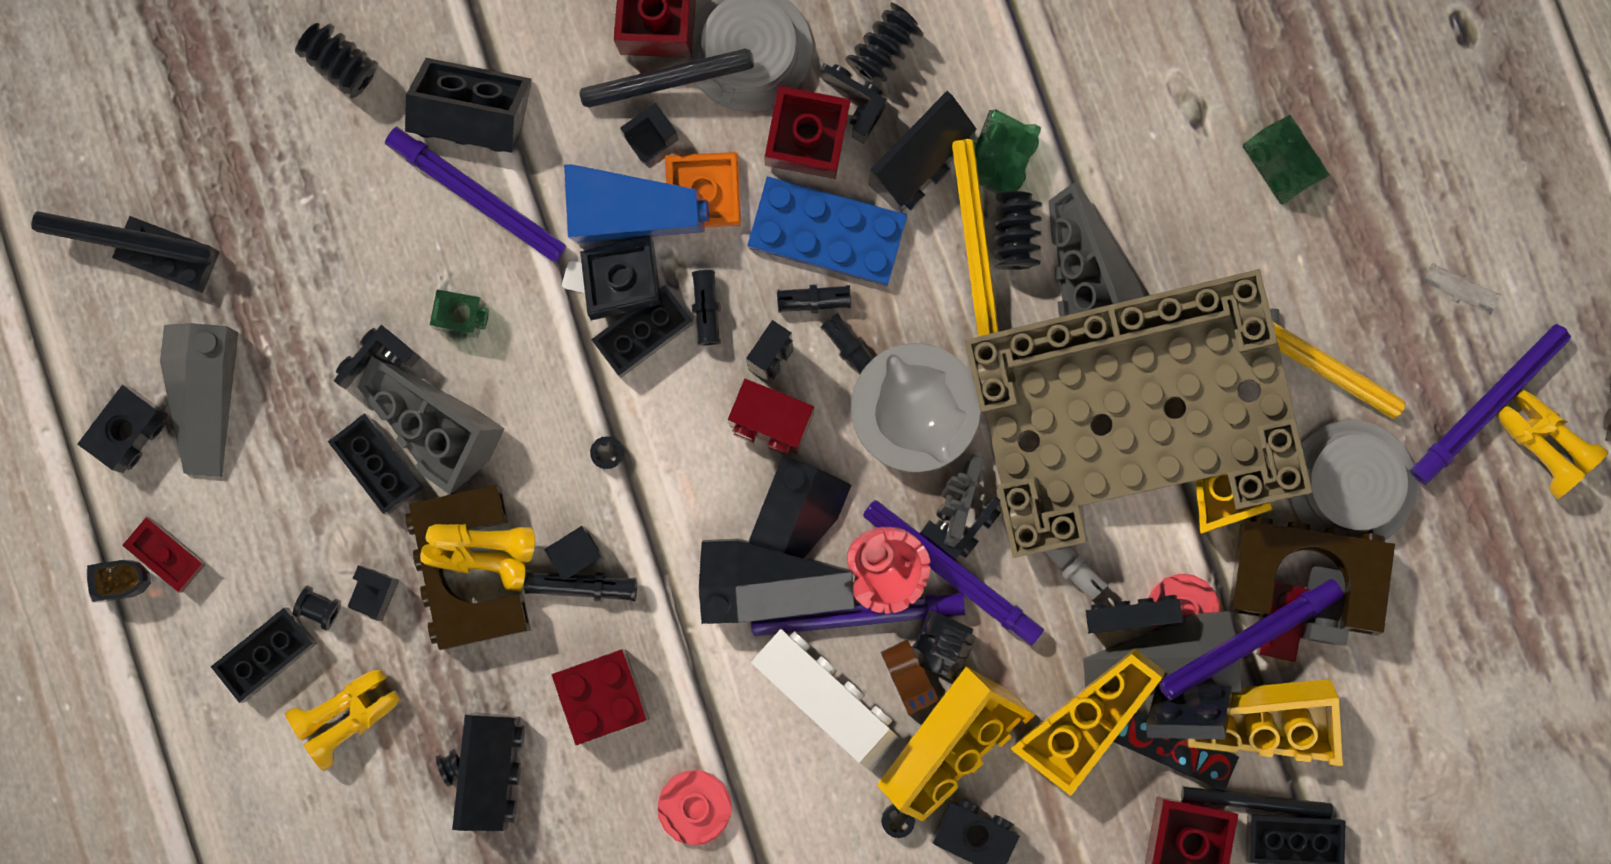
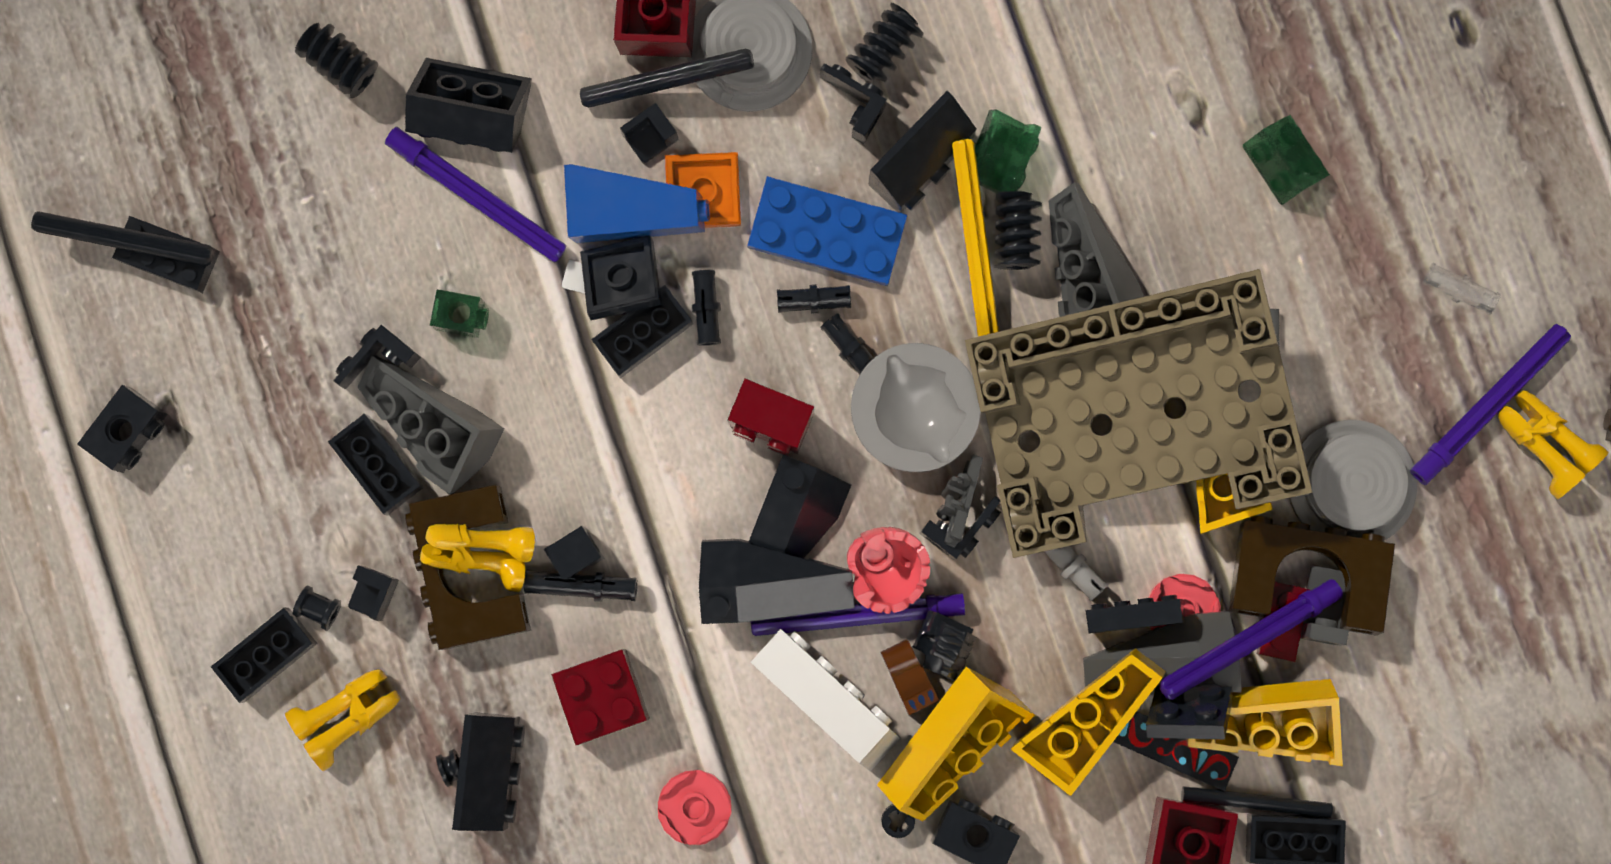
rock [87,560,151,603] -> none
dark red plate [122,517,206,593] -> none
dark grey wedge [160,323,238,477] -> none
black bush [590,436,624,469] -> none
black piece [746,320,794,382] -> none
dark red brick [764,85,851,179] -> none
dark purple axle [863,500,1044,646] -> none
yellow axle [1273,322,1406,419] -> none

